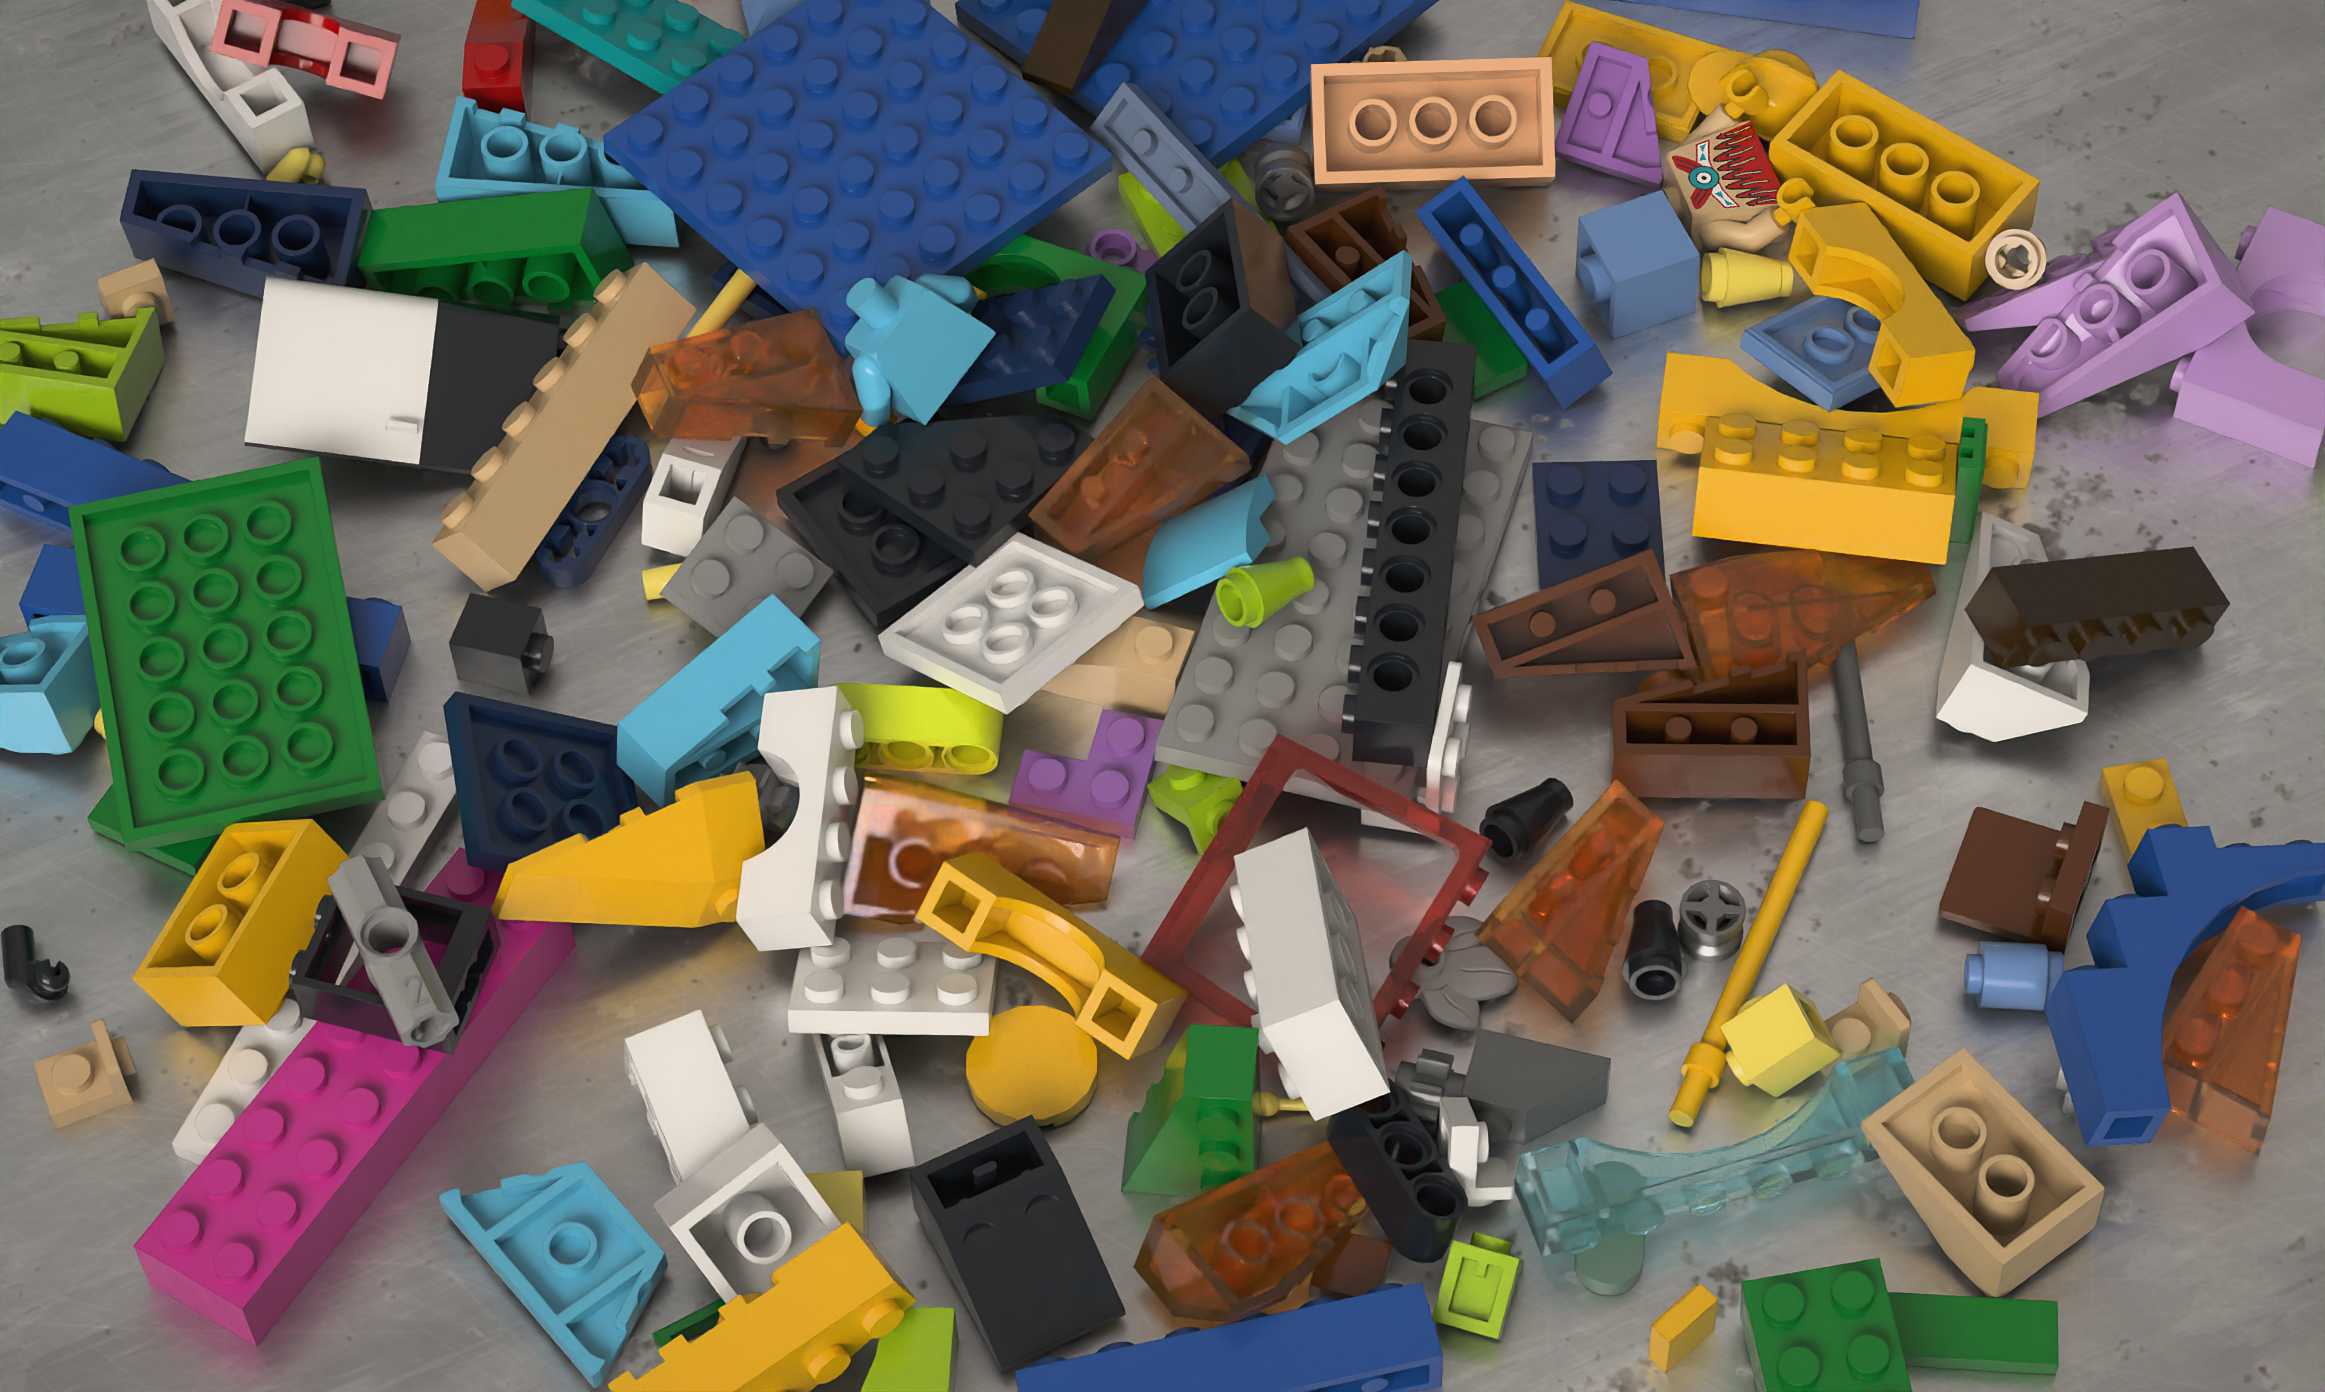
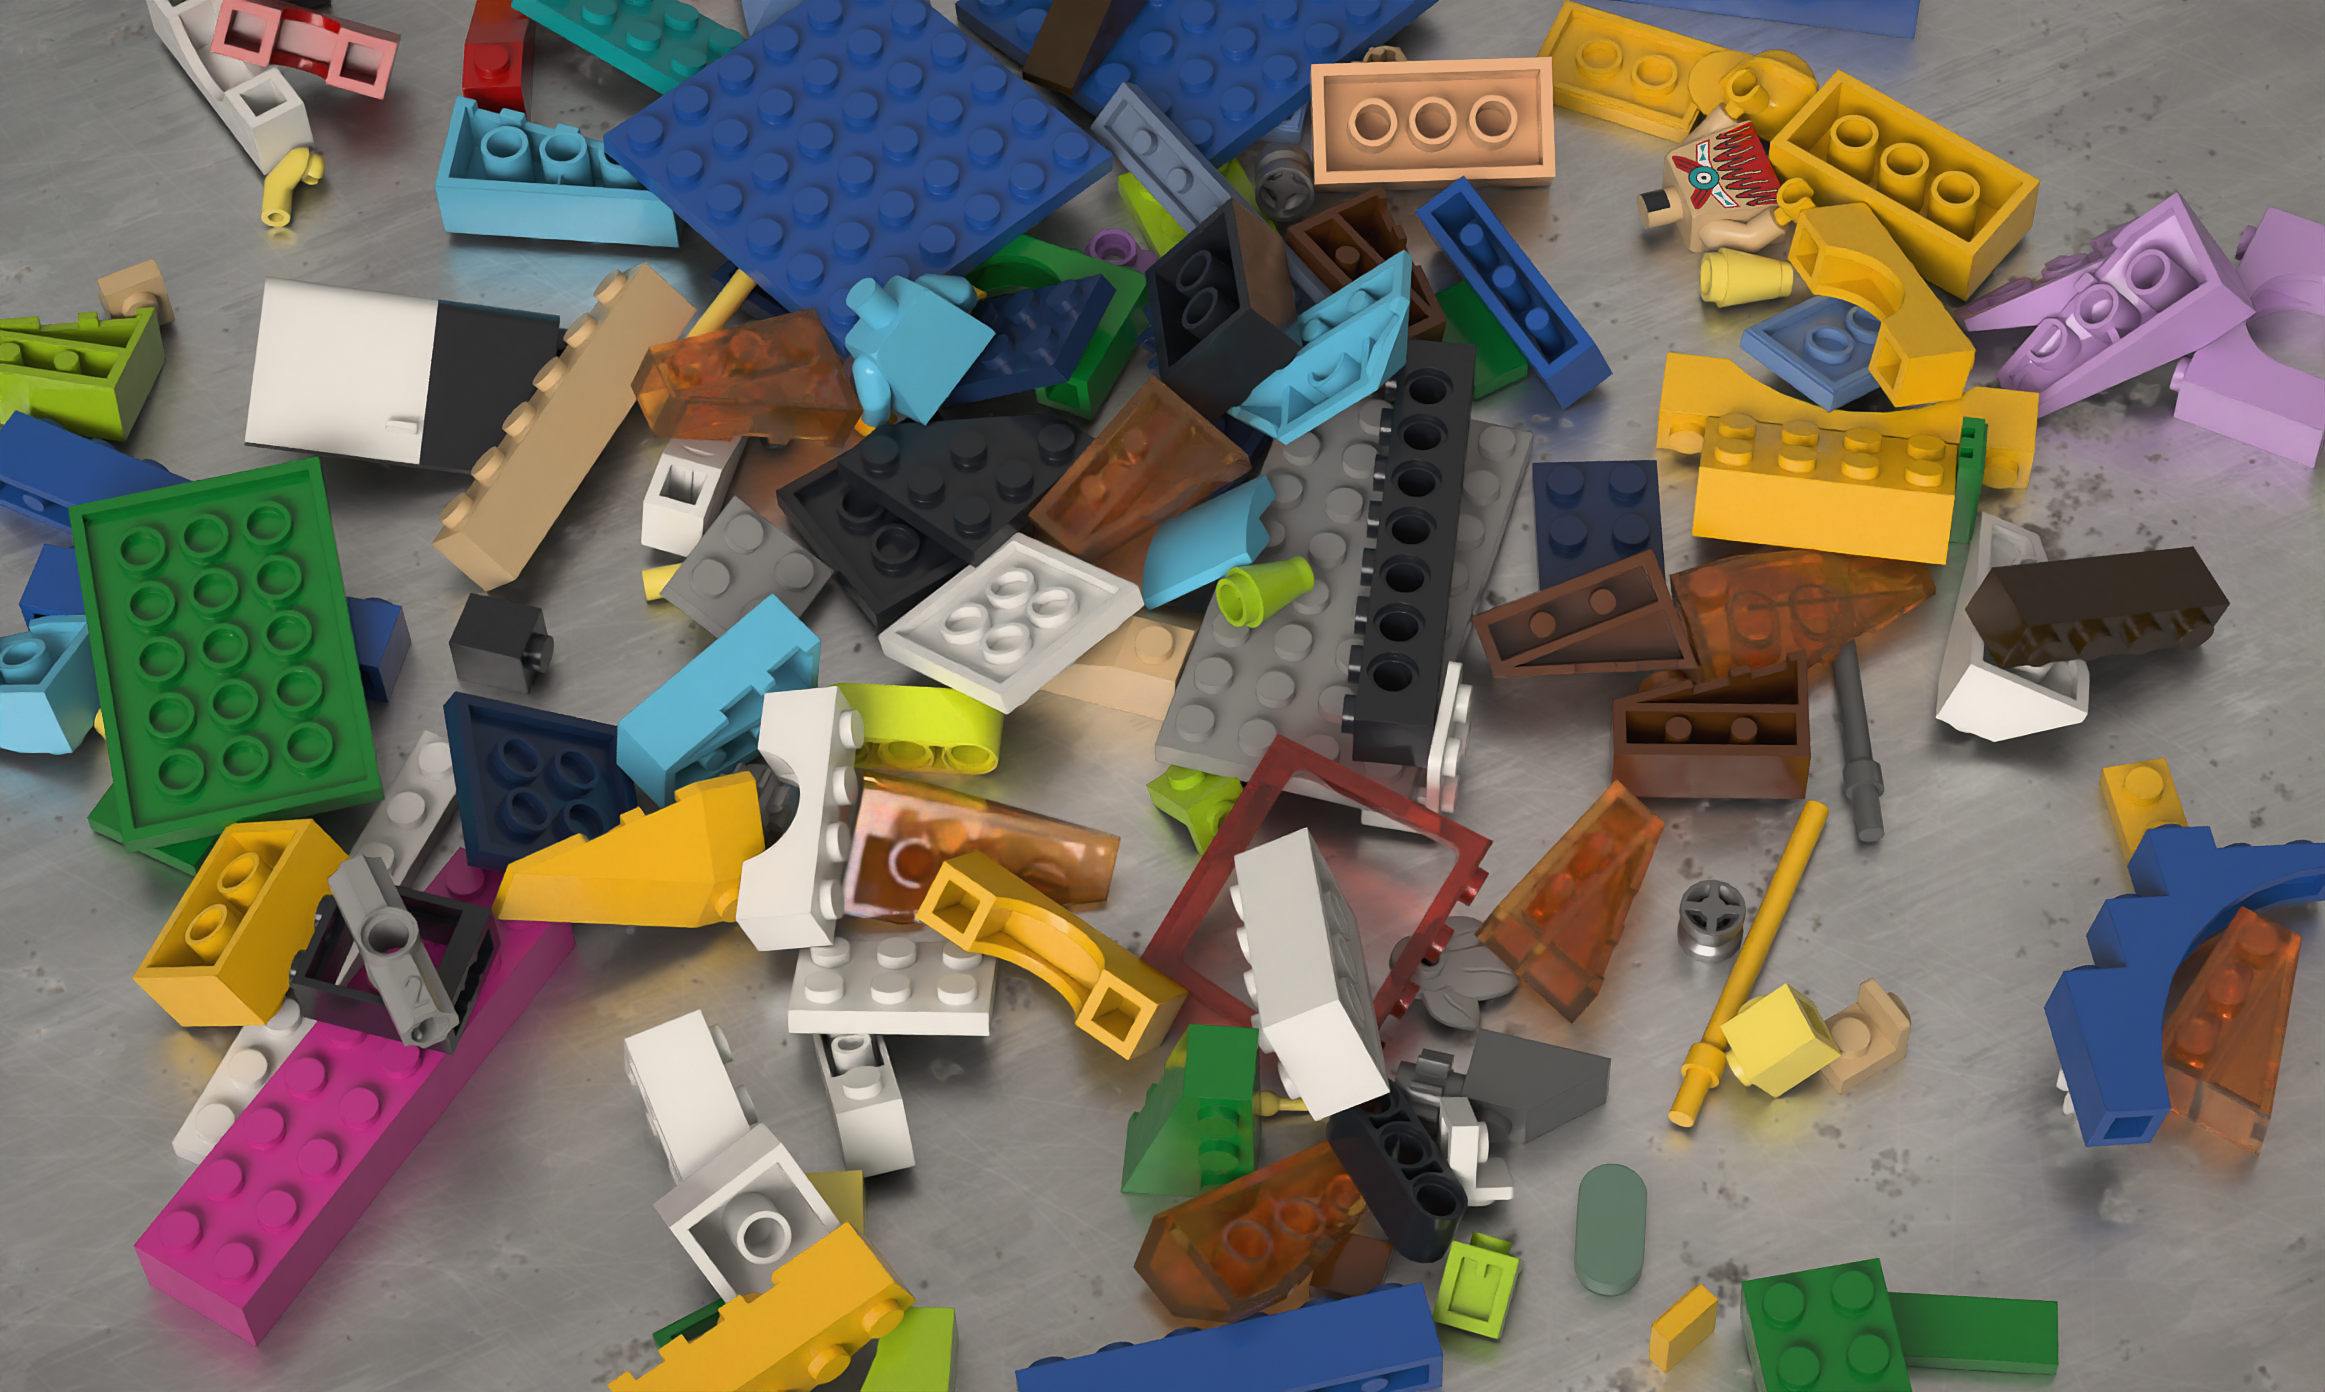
black arm [1,925,71,1004] -> none
tan bracket [33,1018,137,1129] -> none
dark blue wedge [119,169,373,299] -> none
green wedge [357,187,635,316] -> none
medium azure wing [438,1161,668,1388] -> none
dark blue beam [535,434,654,589] -> none
black slope [908,1114,1126,1372] -> none
yellow tile [966,1005,1098,1127] -> none
medium lavender plate [1008,709,1164,840] -> none
black cone [1479,778,1573,863] -> none
clear light blue arch [1514,1046,1915,1257] -> none
medium lavender wing [1554,41,1663,190] -> none
medium blue head [1575,190,1700,340] -> none
black cone [1622,900,1688,1000] -> none
tan slope [1861,1047,2105,1298] -> none
reddish brown bracket [1938,801,2110,955] -> none
medium blue brick [1964,941,2064,1011] -> none
tan cone [1985,229,2046,290] -> none

